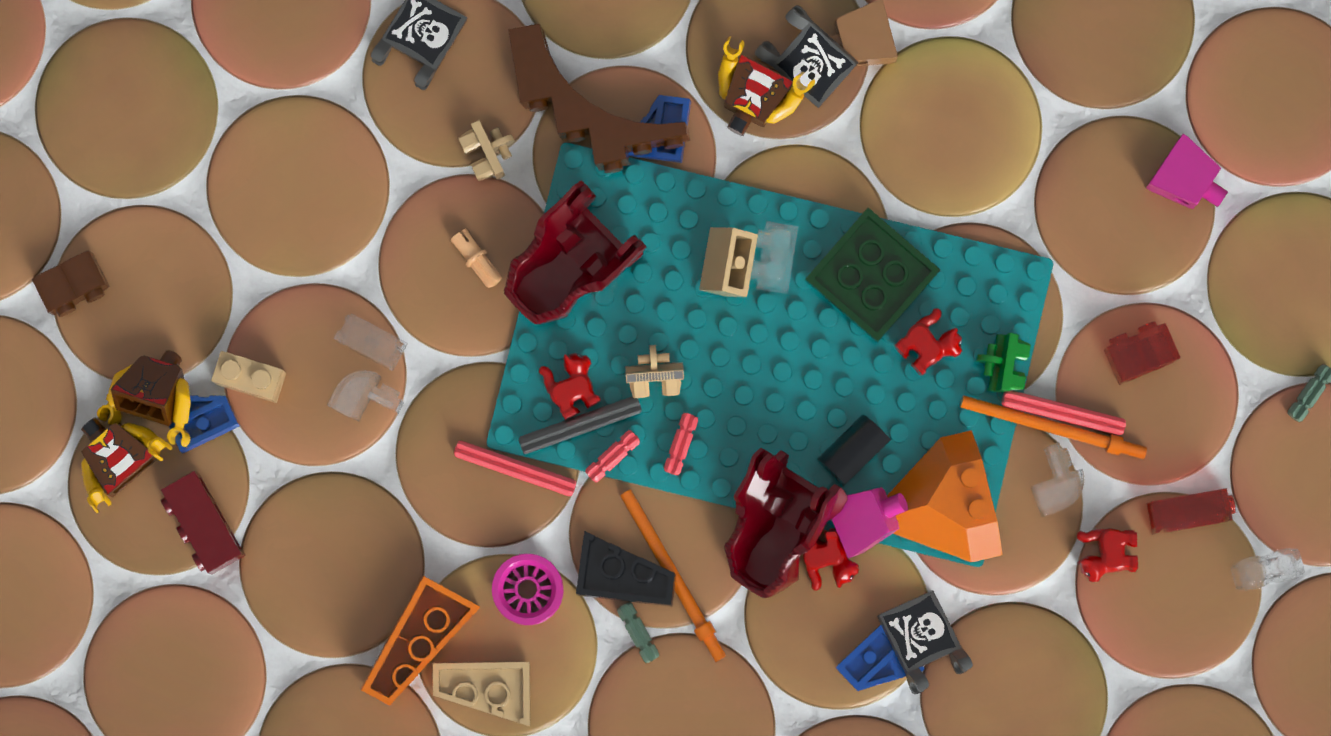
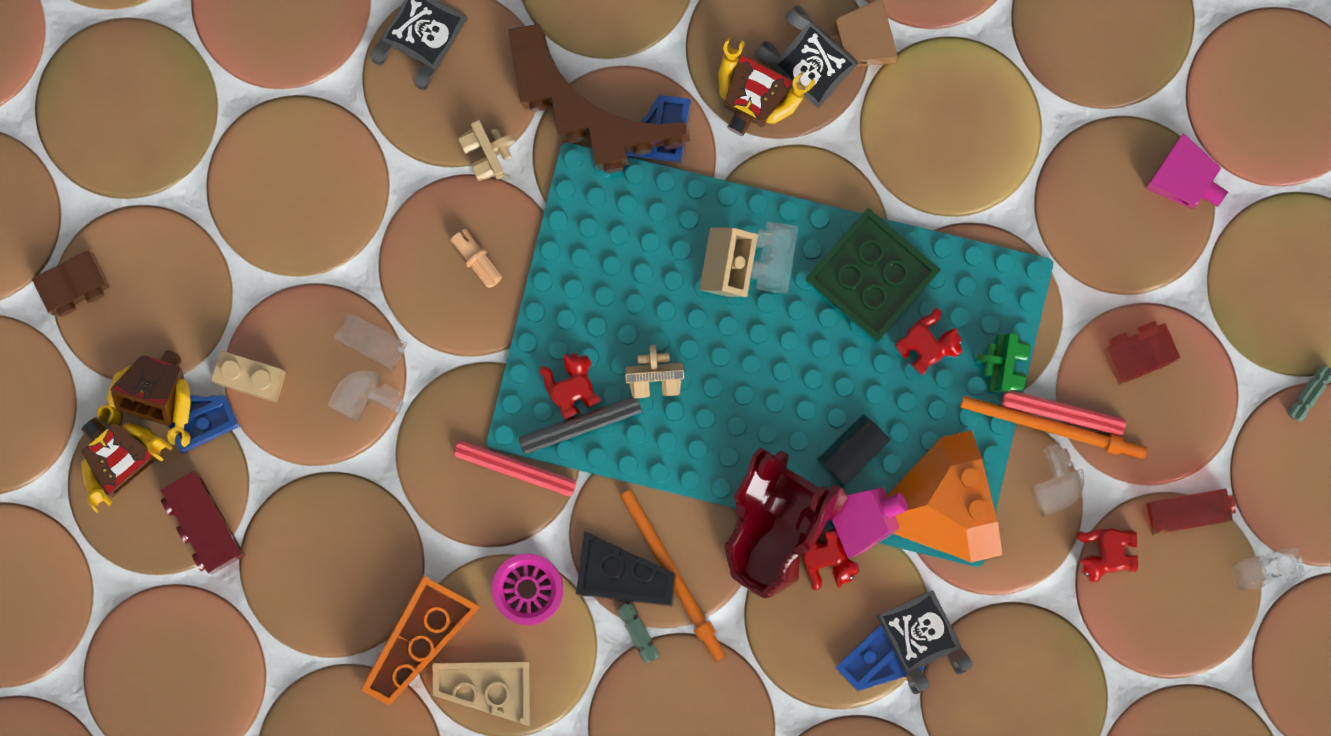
dark red animal [504,180,647,324] -> none
coral axle [585,430,640,483] -> none
coral axle [664,413,698,475] -> none

